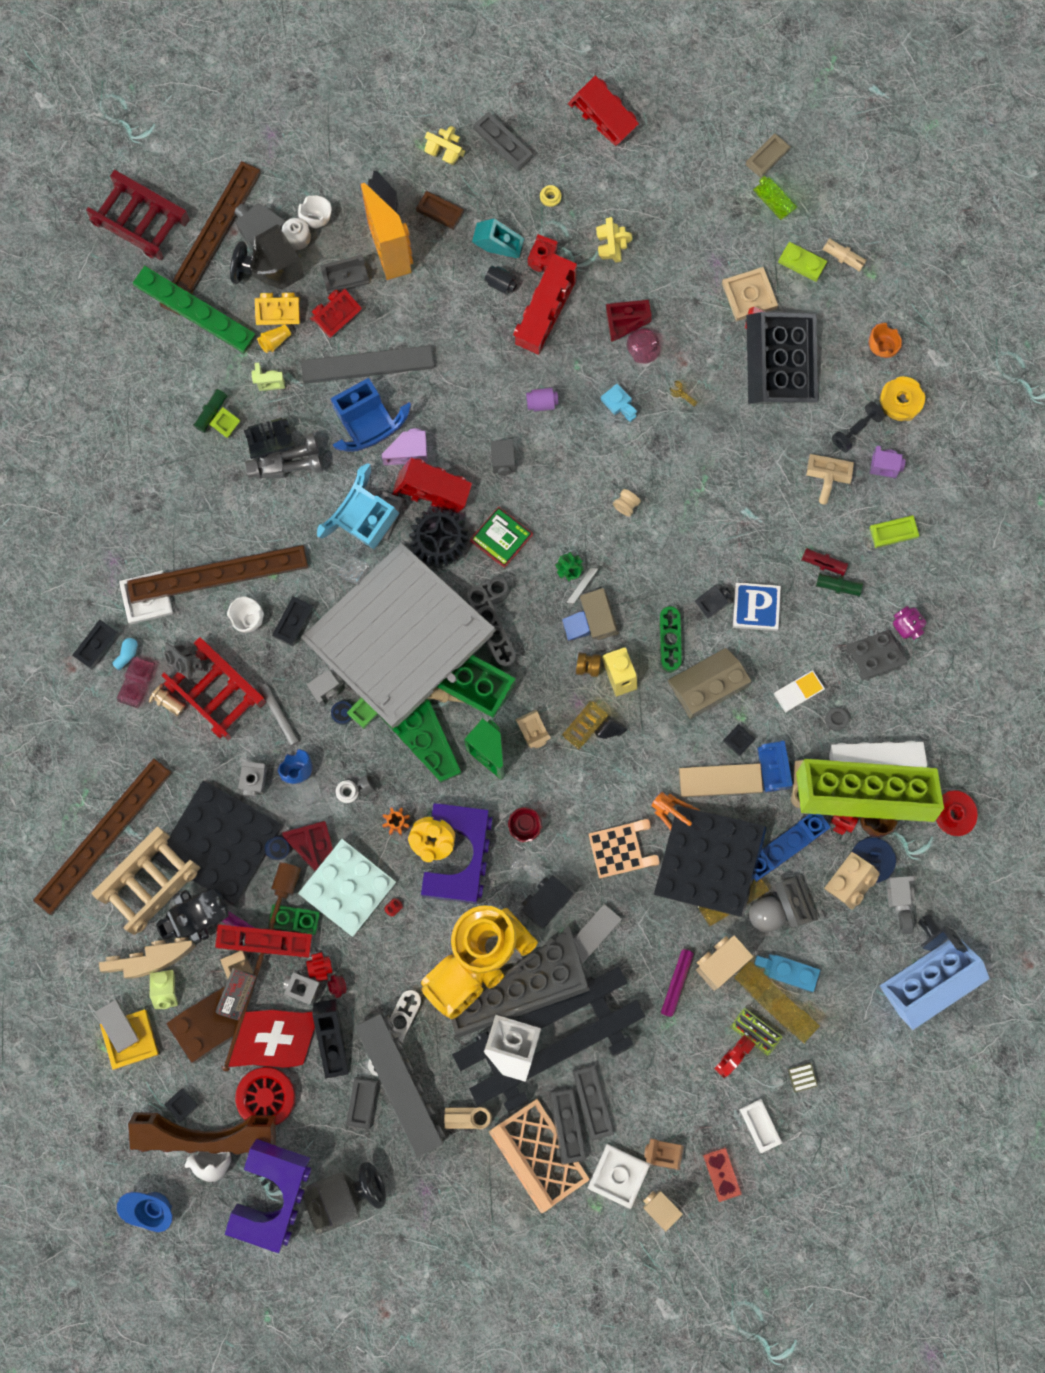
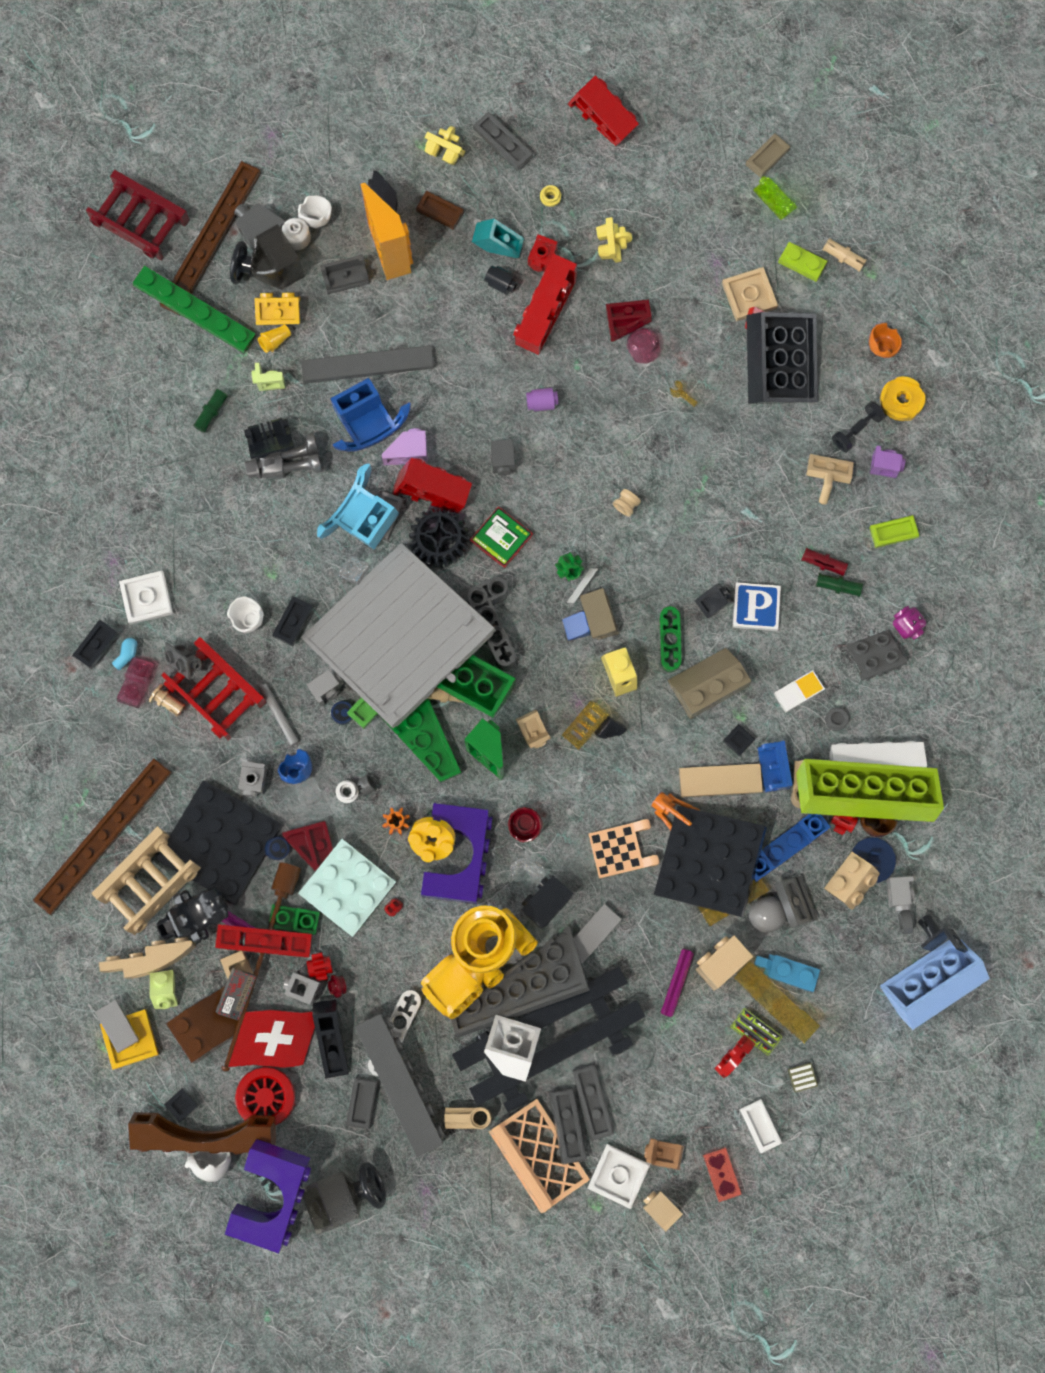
blue piece [117,1192,172,1232] -> none
reddish brown tile [127,545,308,604] -> none
lime plate [209,407,240,438] -> none
red bracket [309,289,362,338] -> none
pearl gold wheel [576,652,601,677] -> none
medium azure plate [601,384,637,422] -> none
red dish [936,790,978,837] -> none

